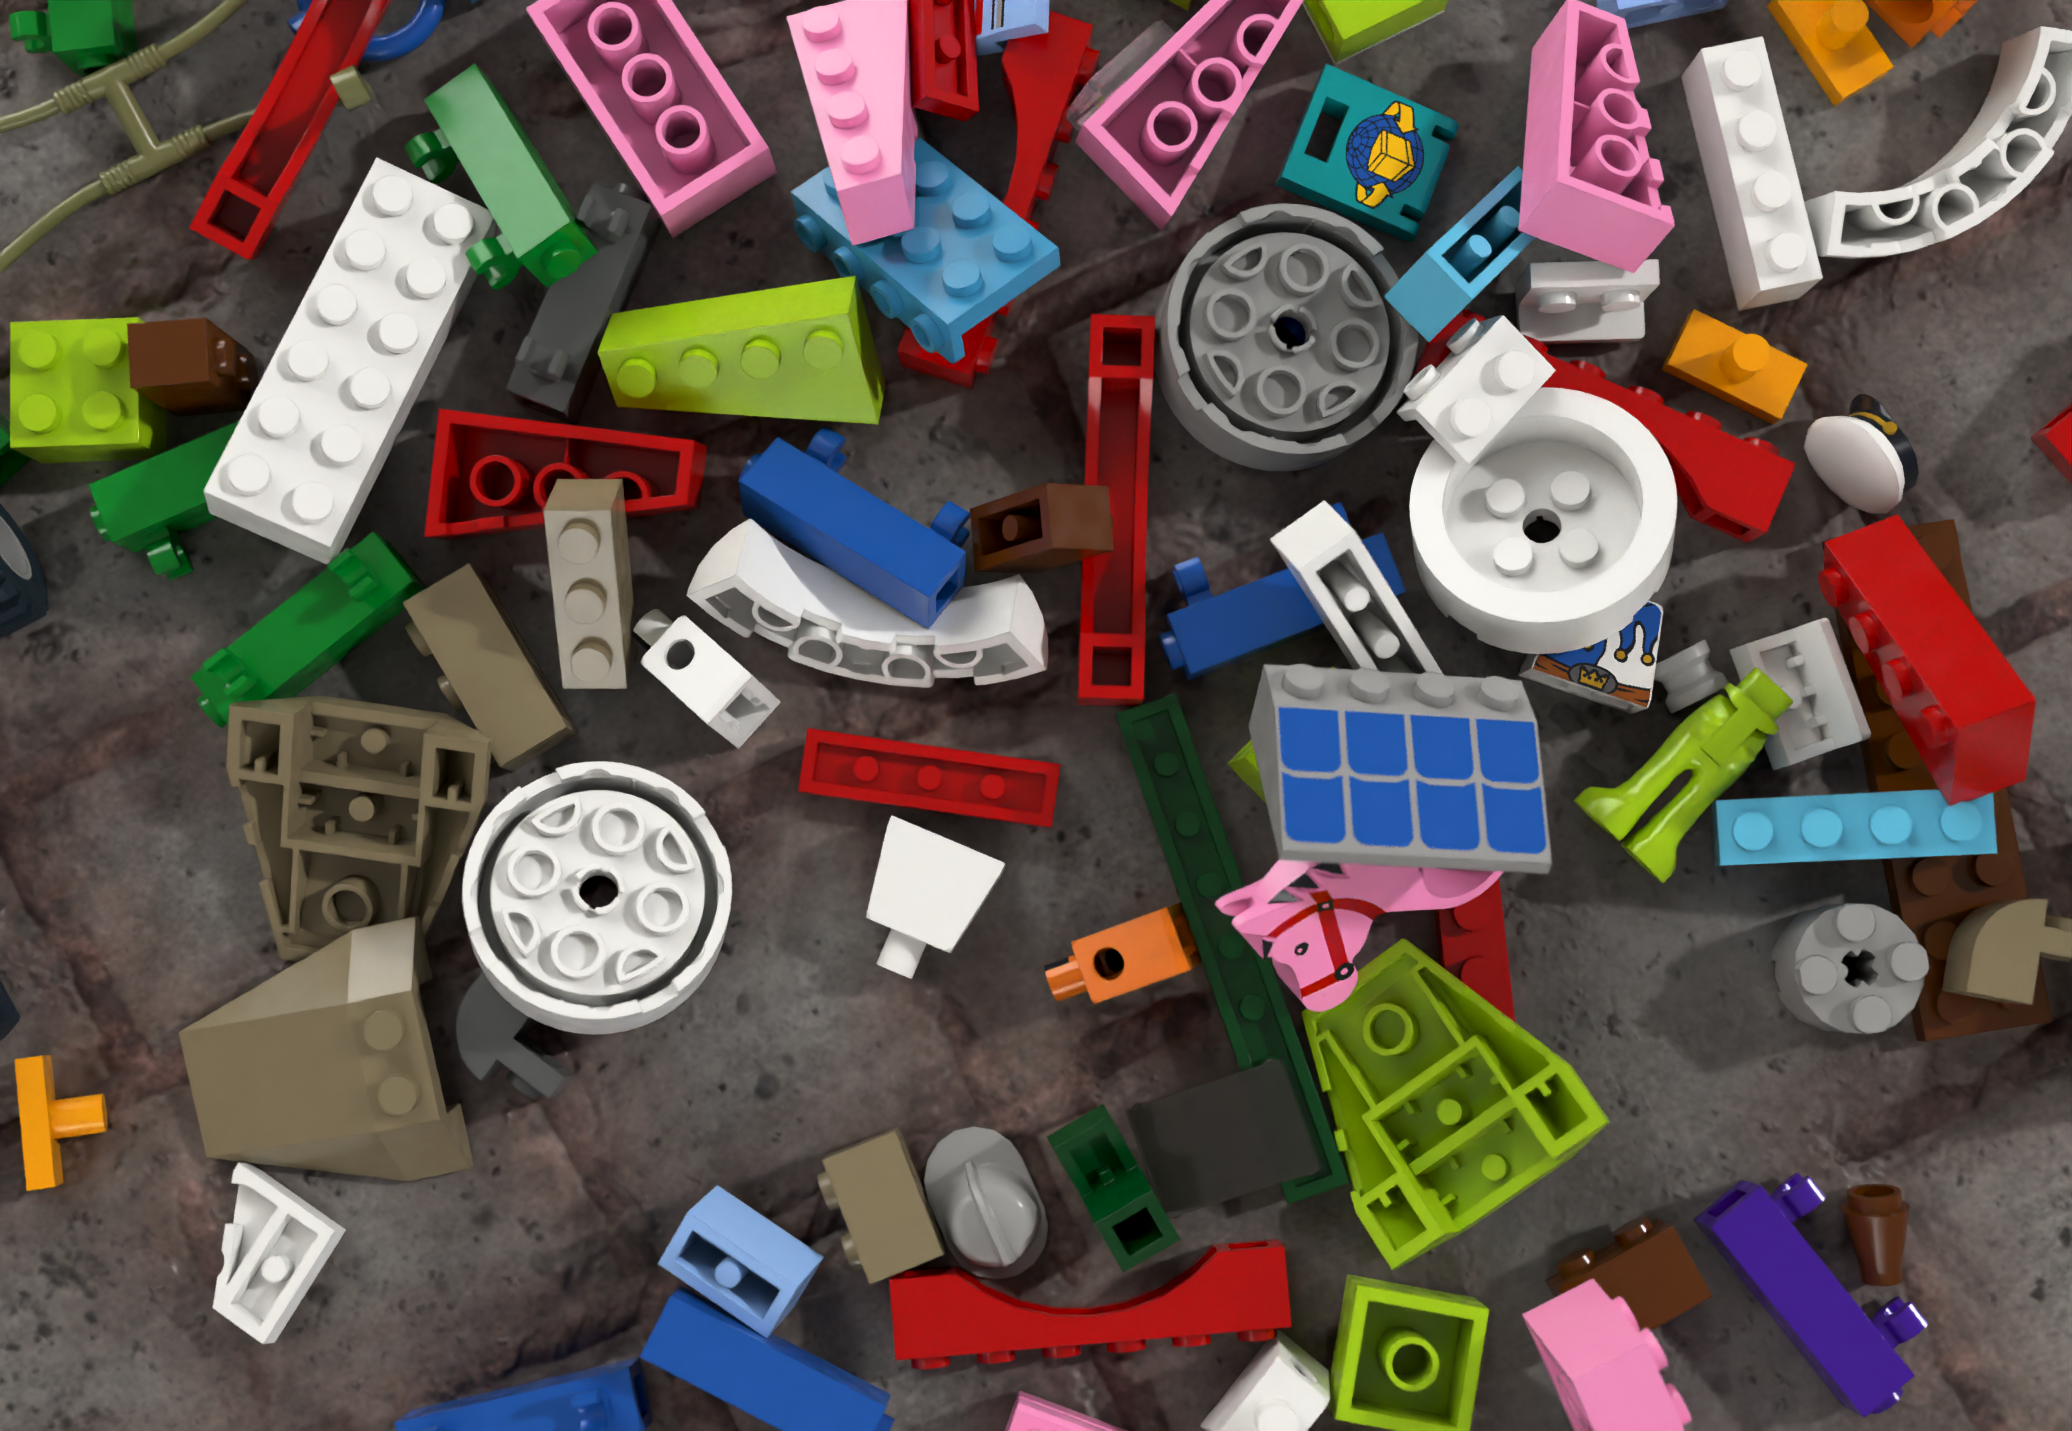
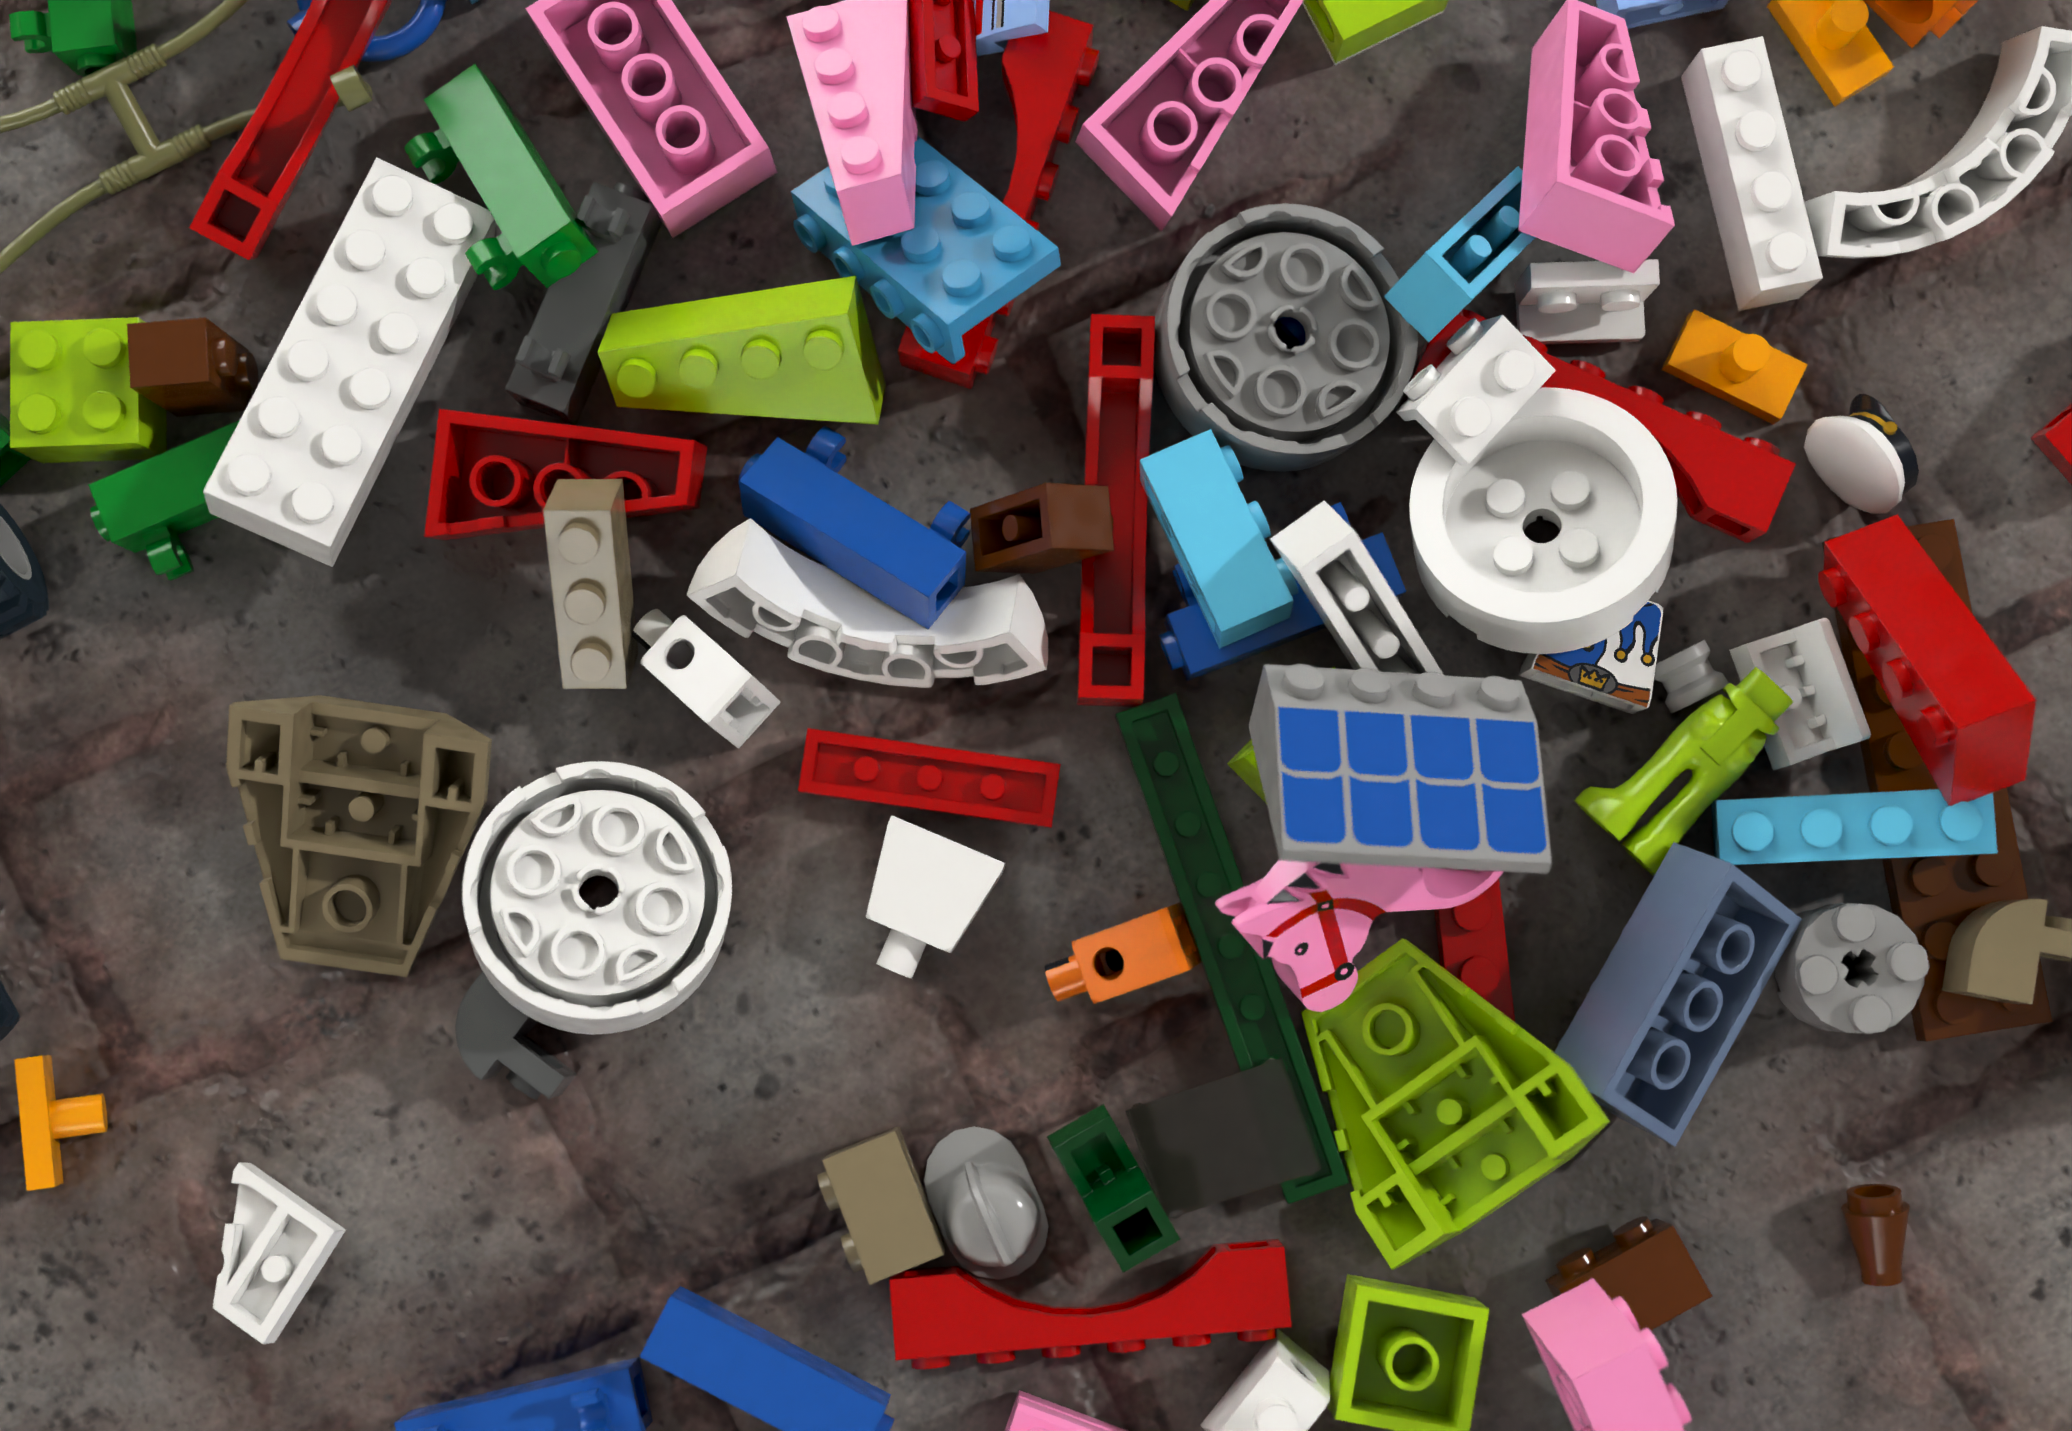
dark tan wedge [178,915,474,1181] -> none
green brick [190,532,427,728] -> none
dark tan brick [403,563,579,772] -> none
light blue brick [658,1185,824,1338] -> none
clear tile [1065,20,1176,132] -> none
teal container [1275,63,1459,241] -> none
dark purple brick [1693,1173,1929,1418] -> none
none -> medium azure brick [1140,429,1298,649]
none -> sand blue brick [1554,842,1802,1146]

